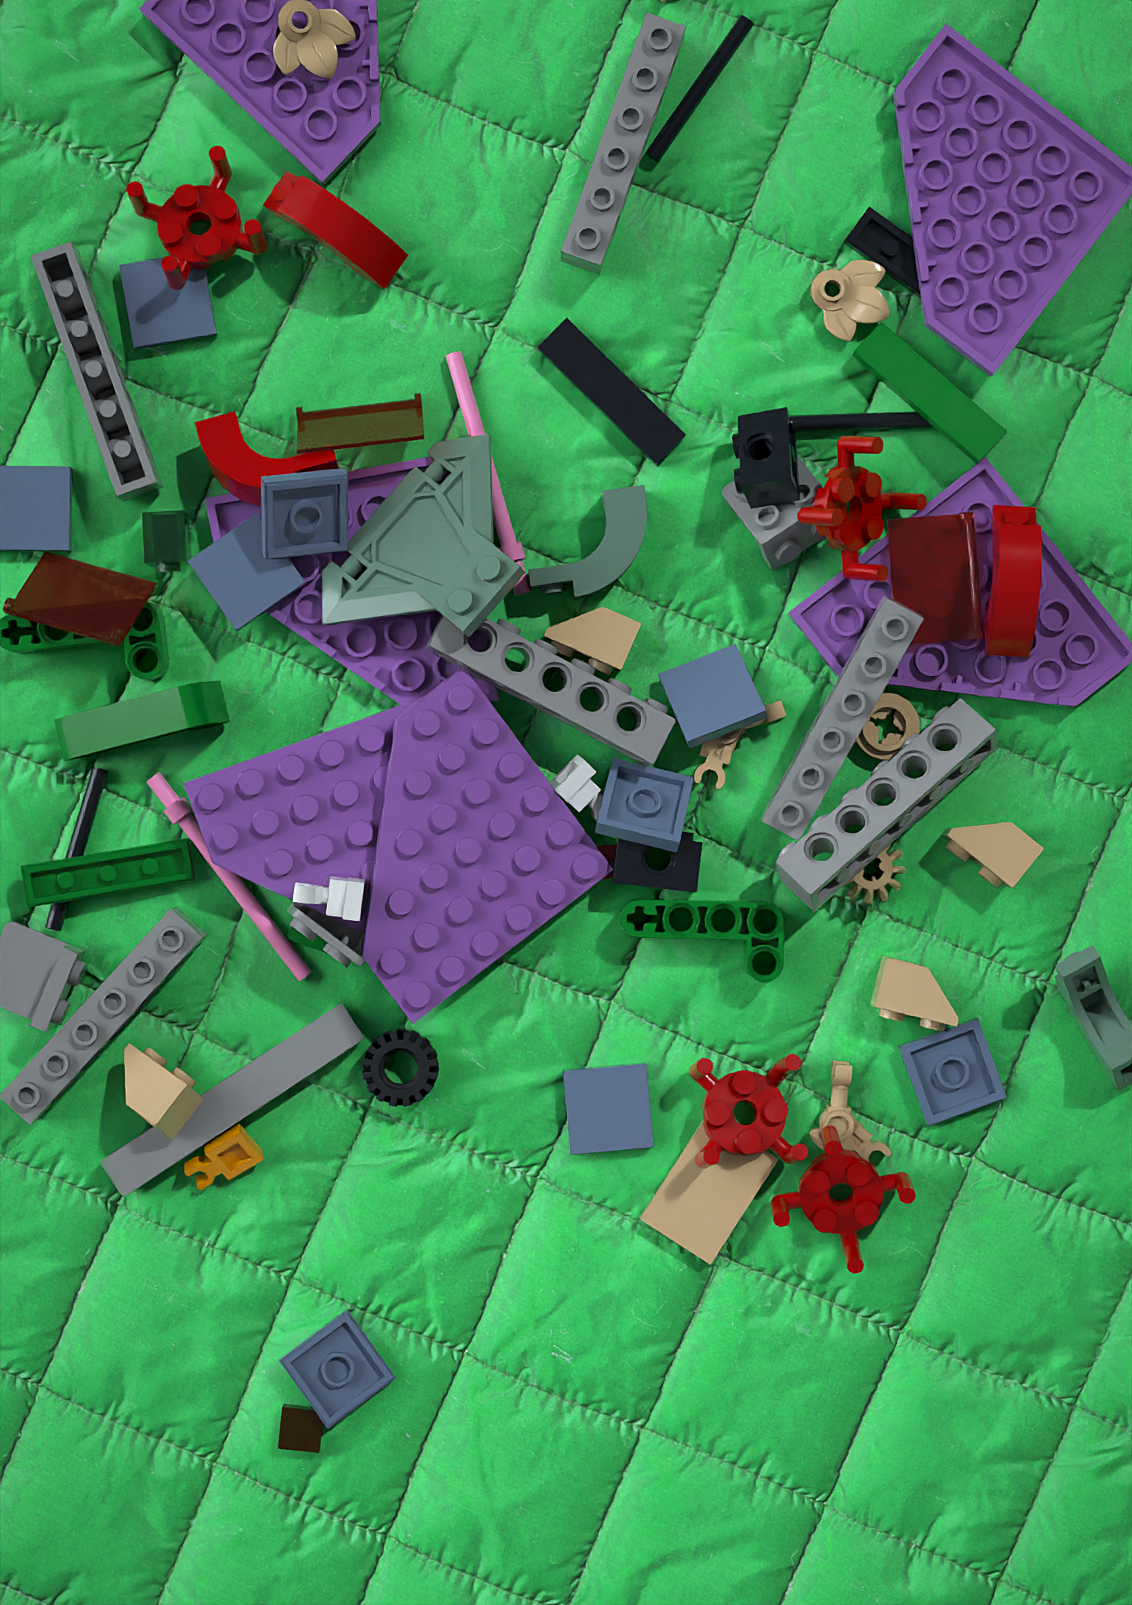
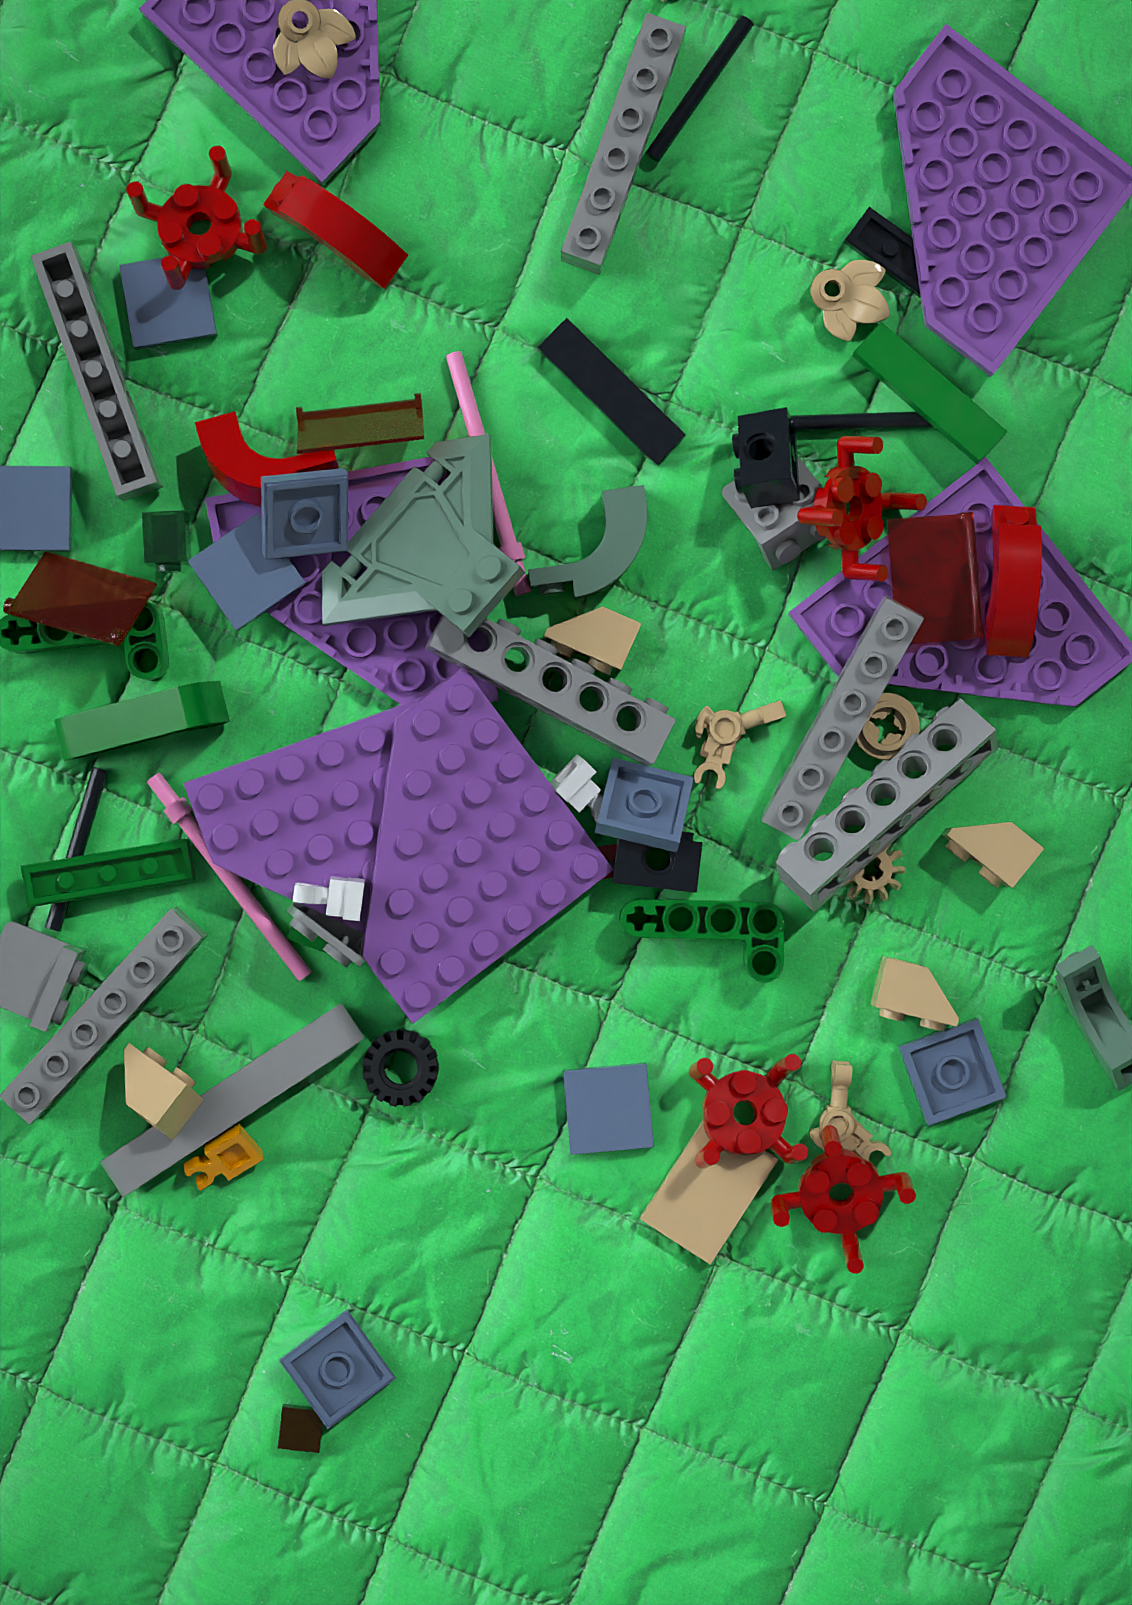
sand blue tile [658,644,767,748] -> none

